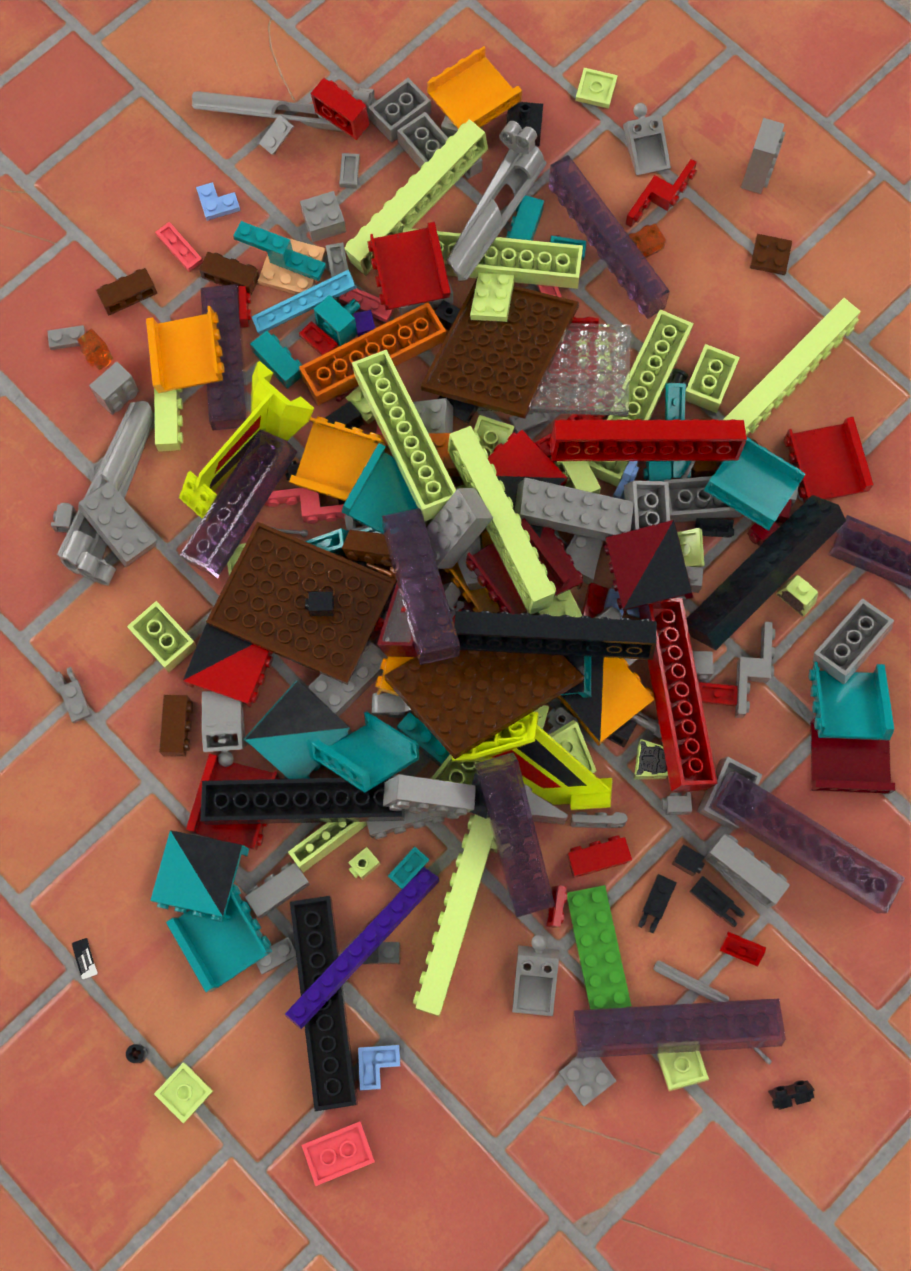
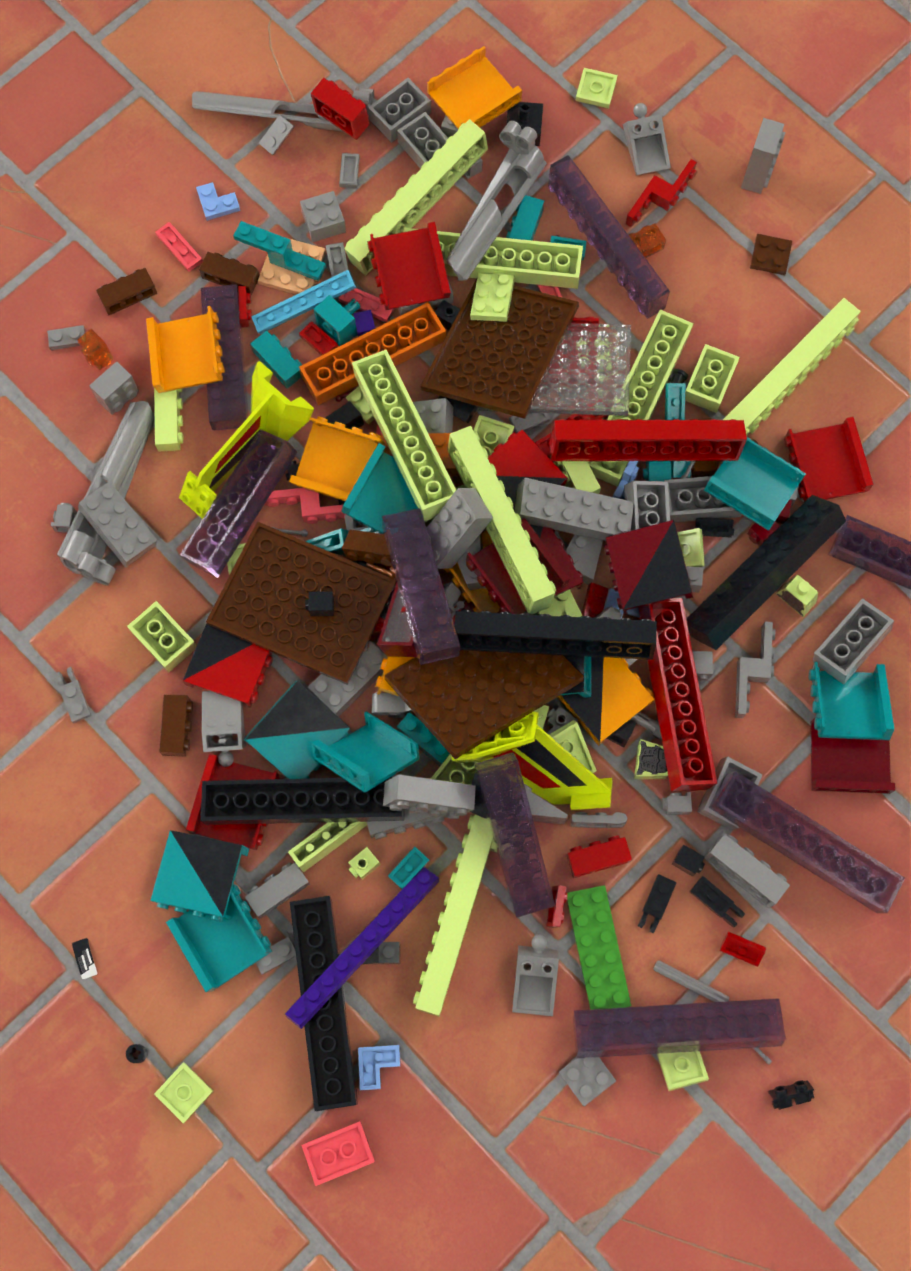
red plate [699,682,738,706] -> none

